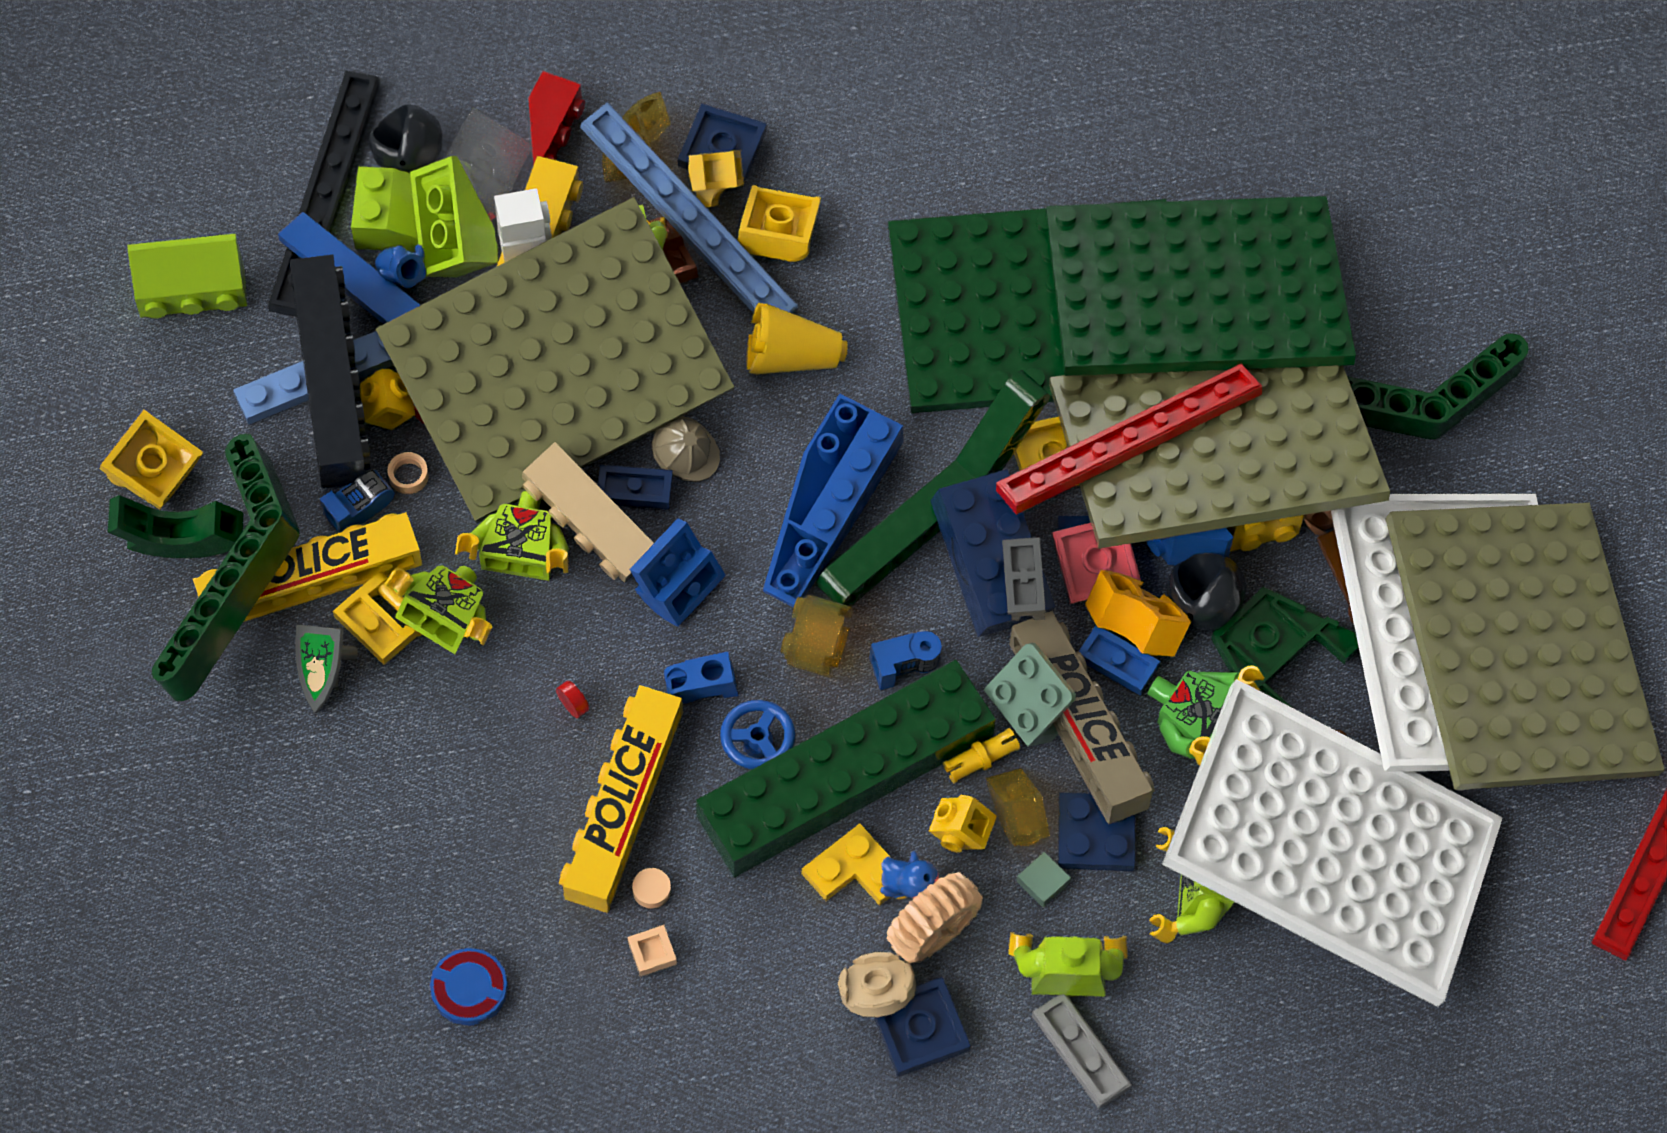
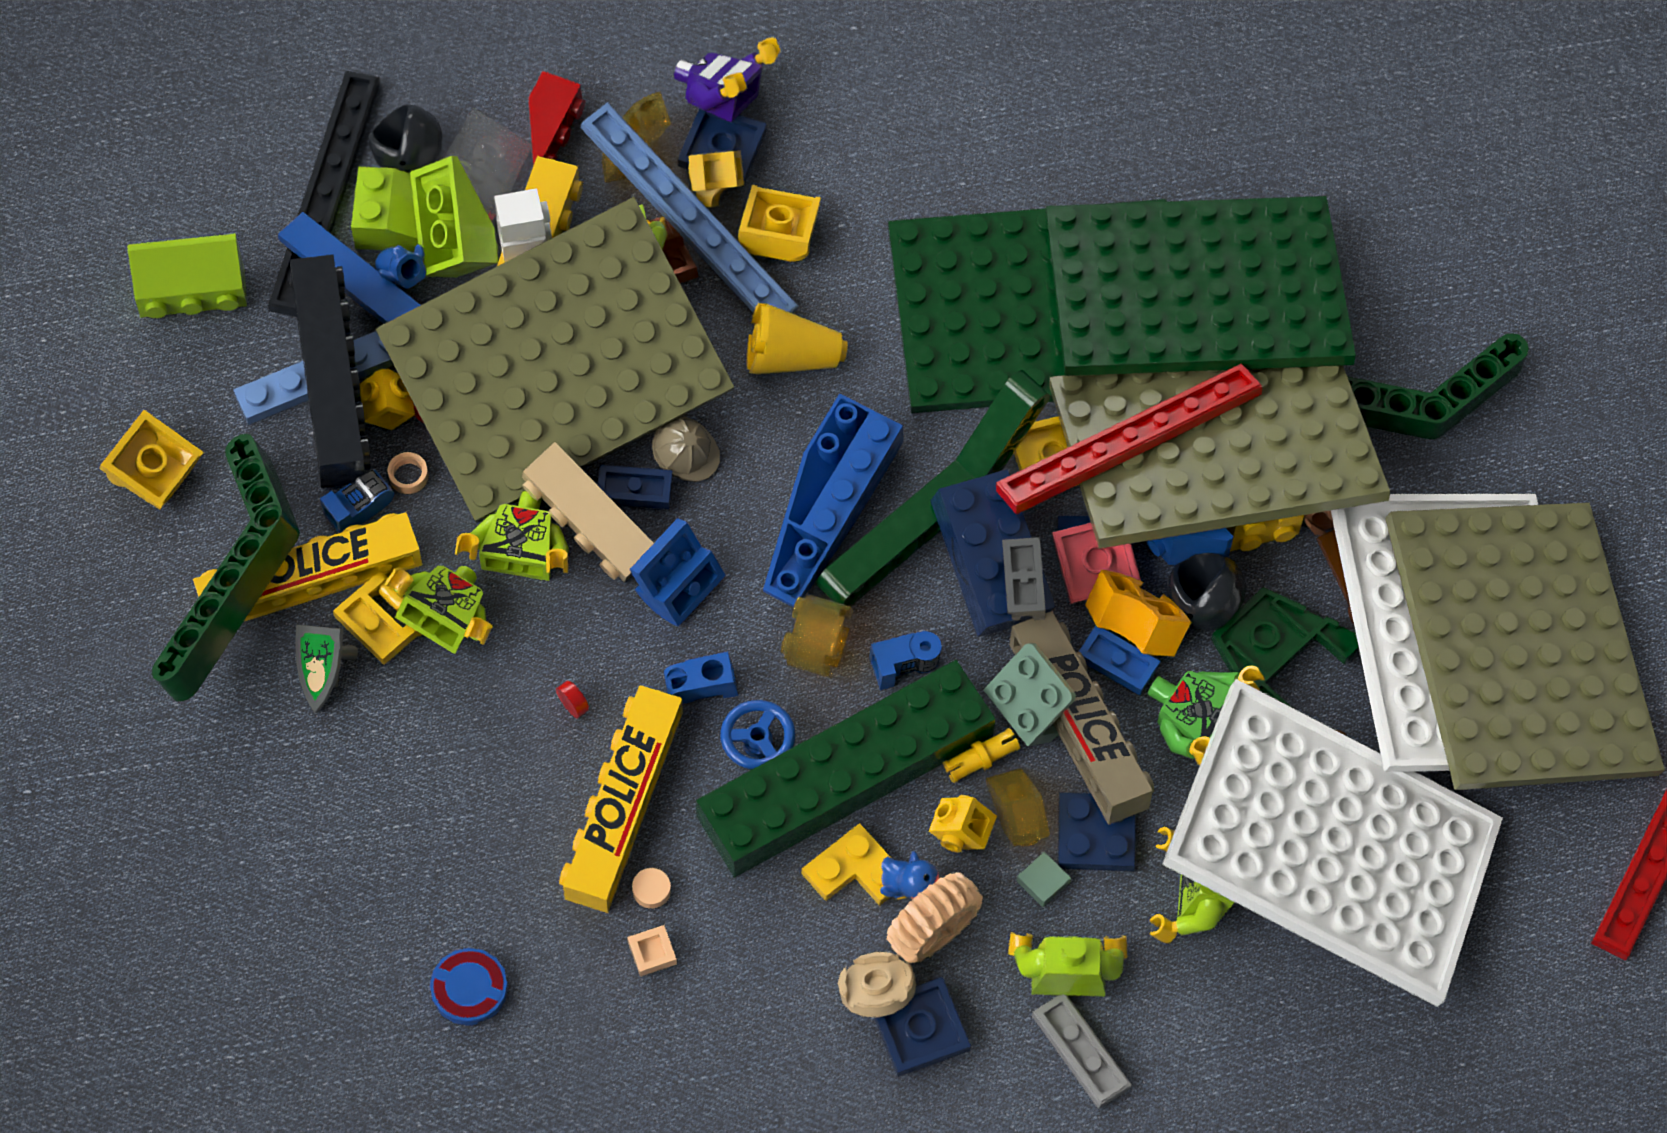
dark green arch [108,495,244,558] -> none
none -> dark purple torso [674,37,781,122]

